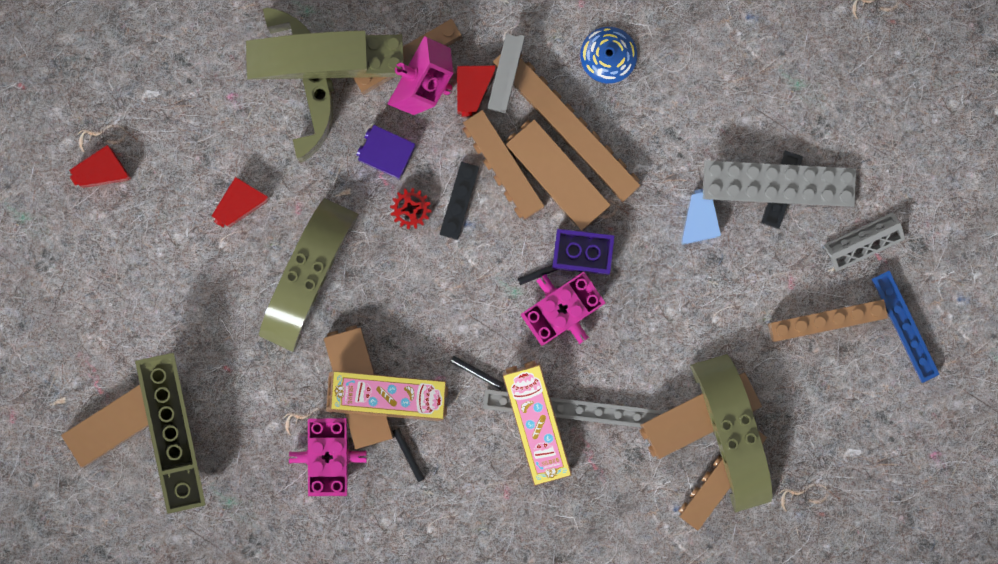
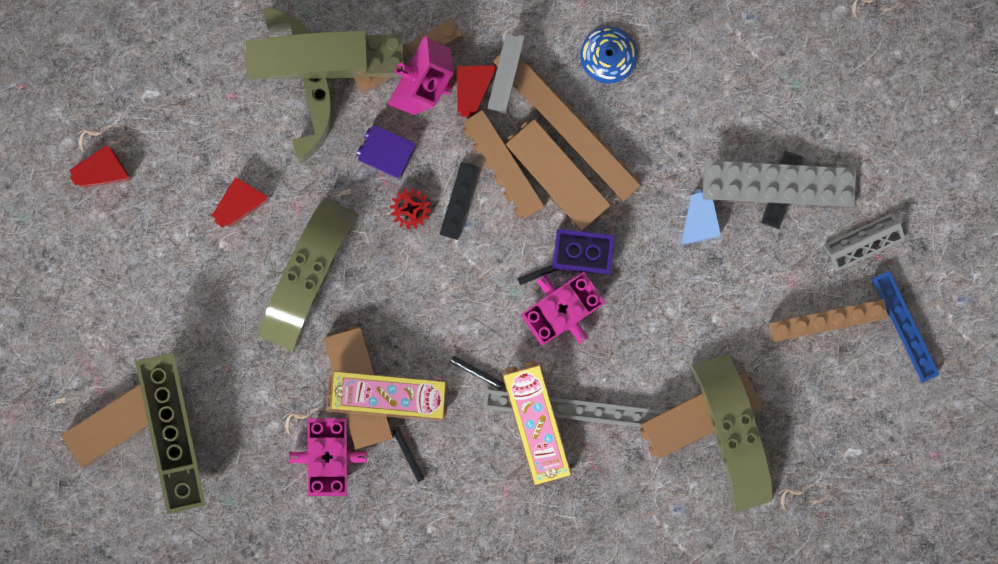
medium nougat brick [678,431,767,530] -> none

